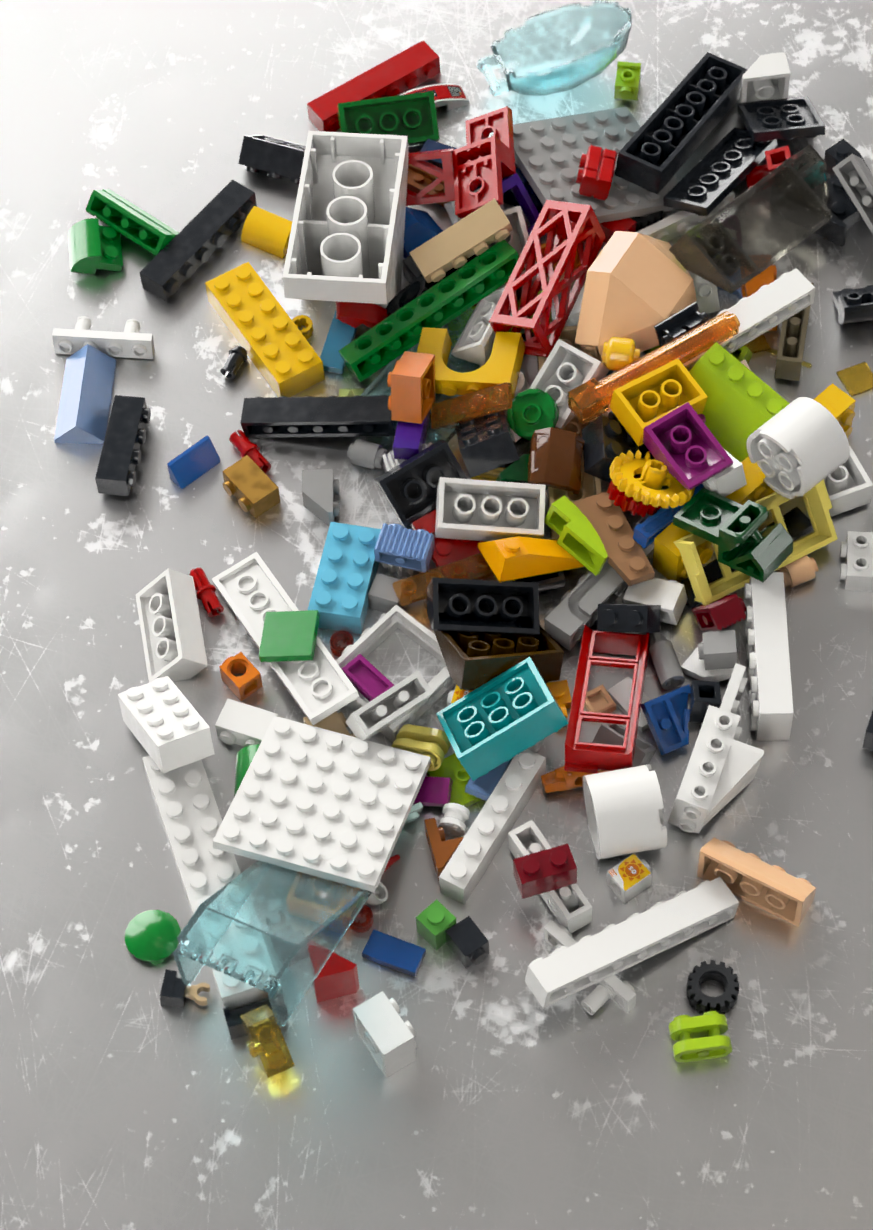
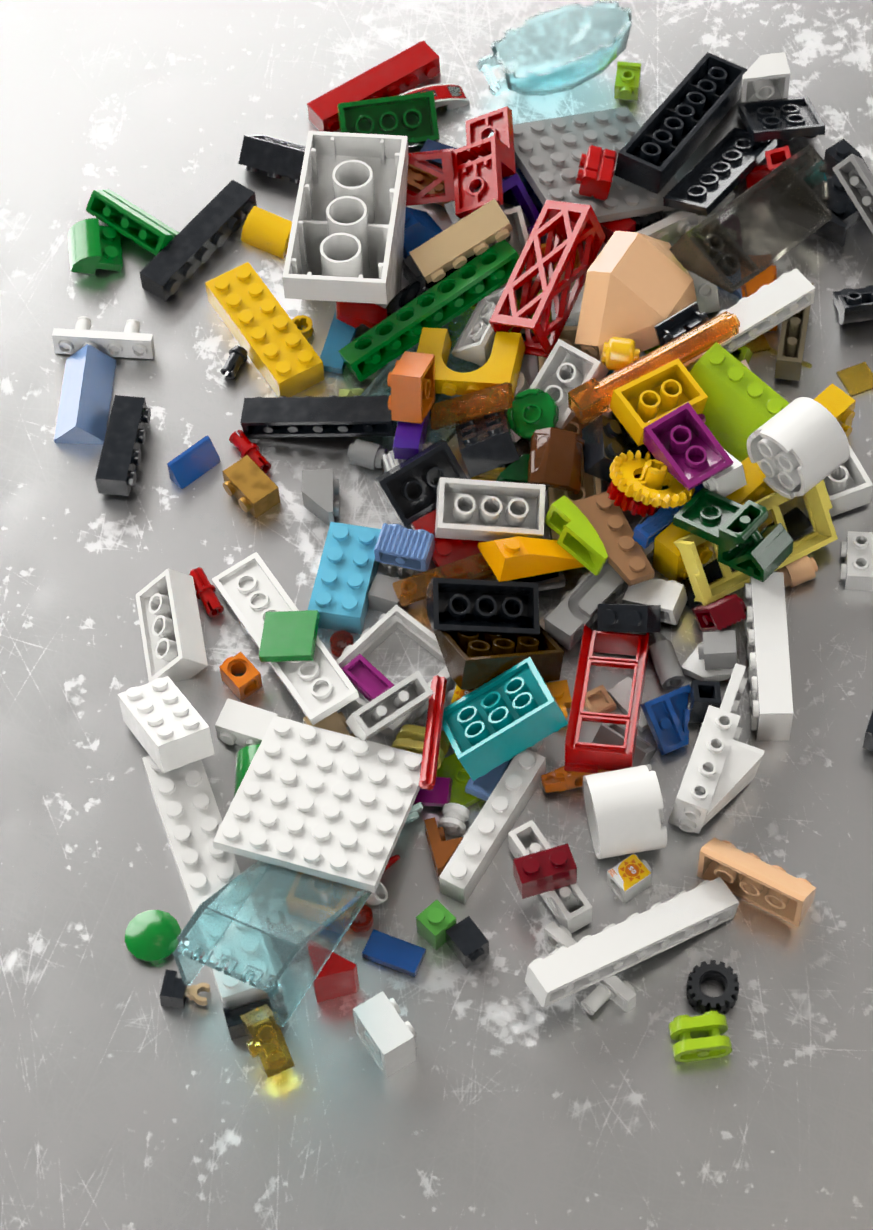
none -> red axle [419,675,447,791]

